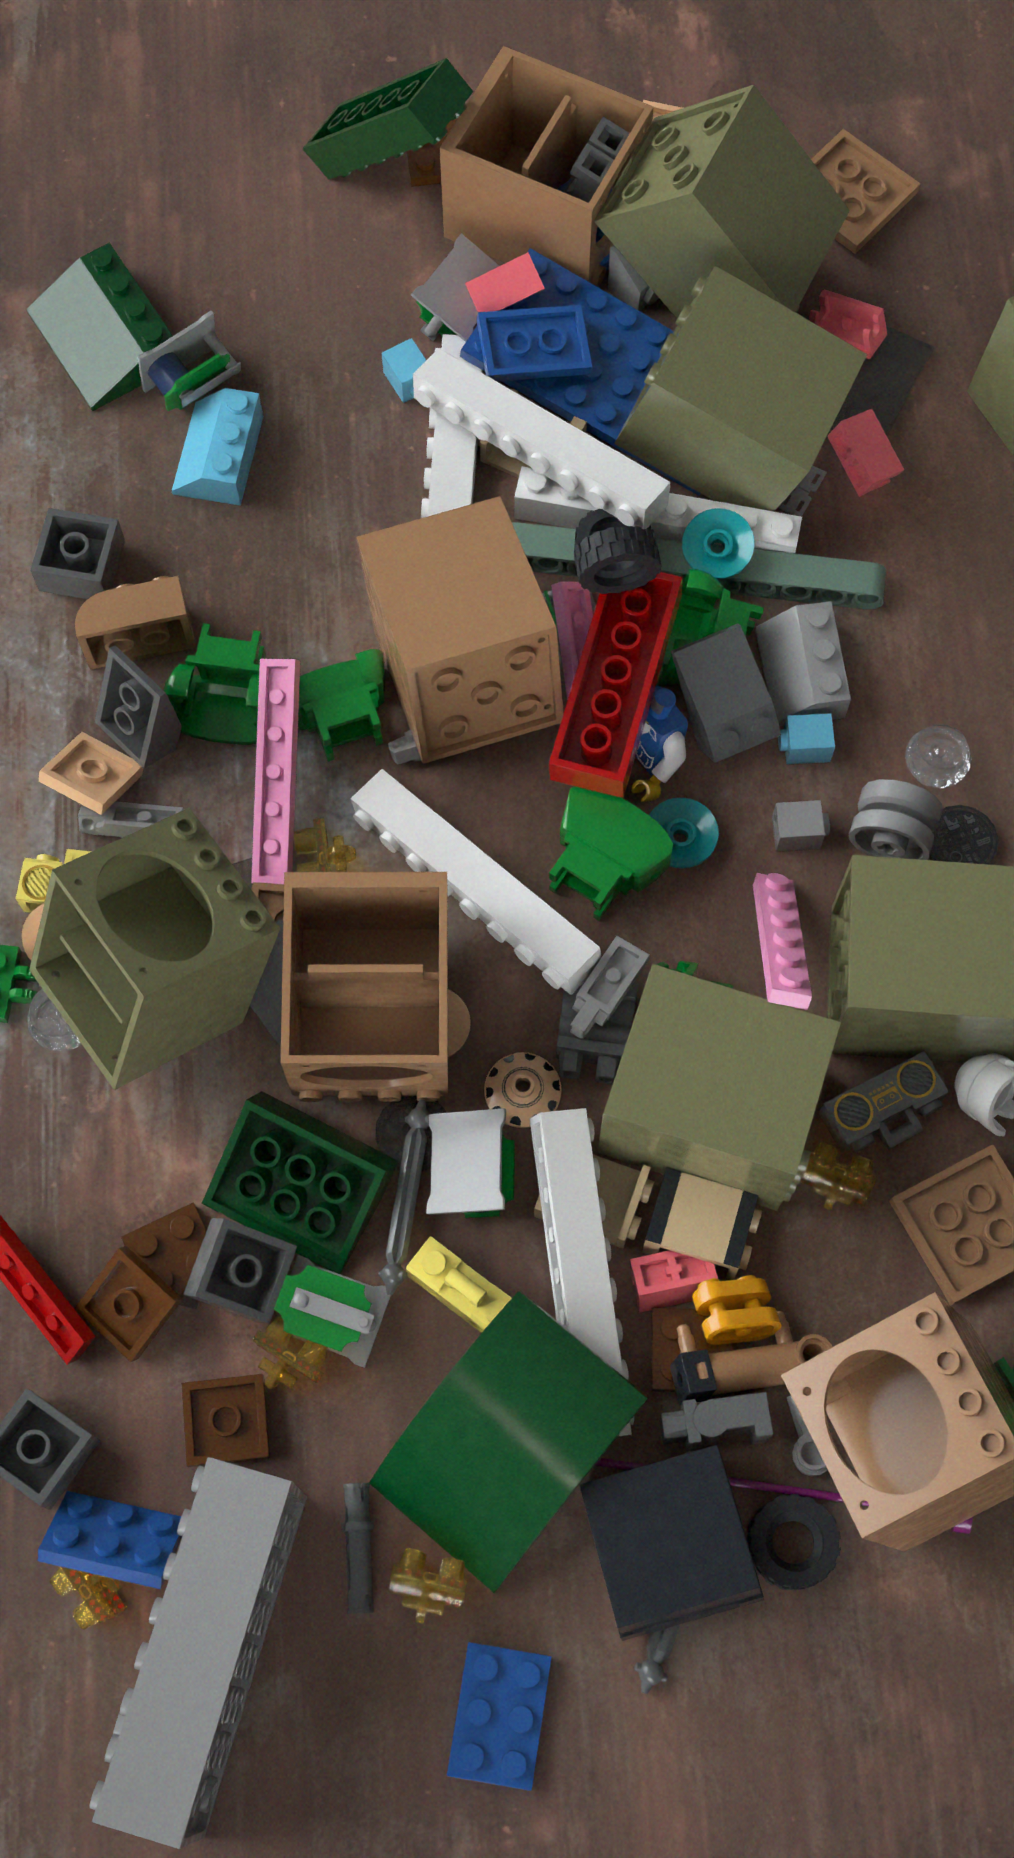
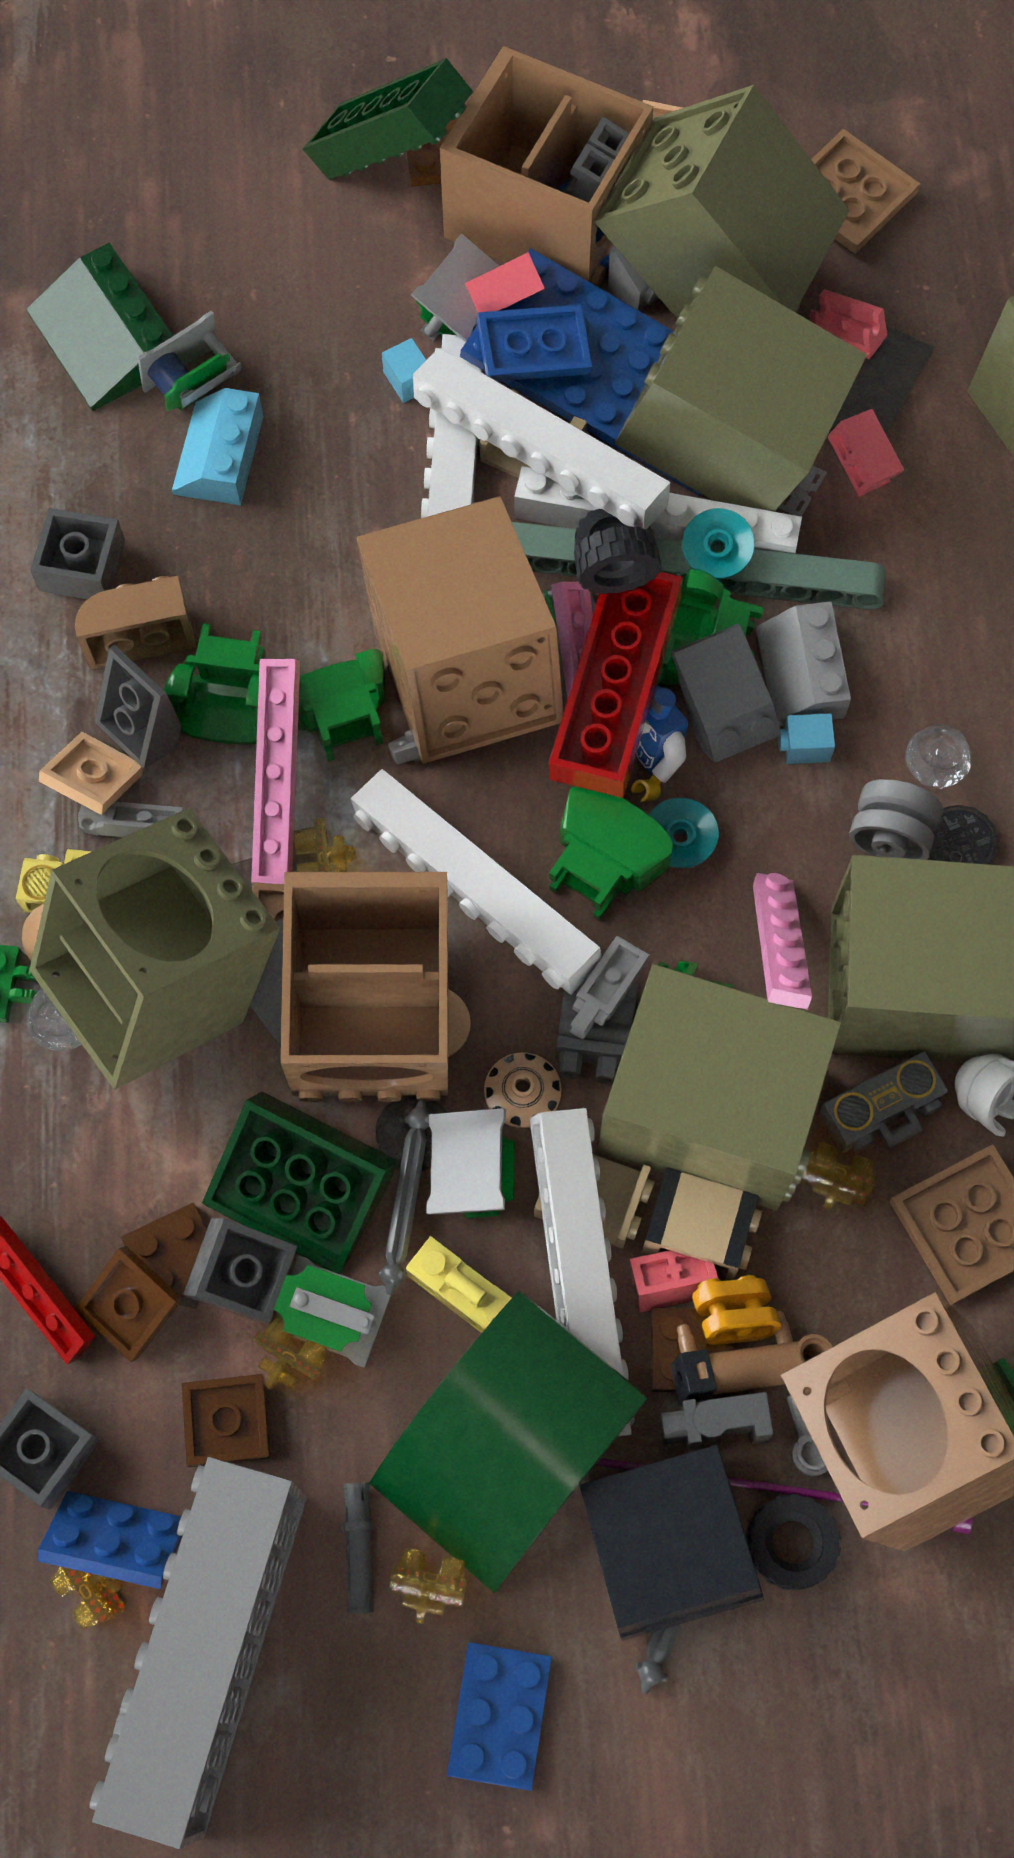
light grey brick [772,800,830,851] -> none

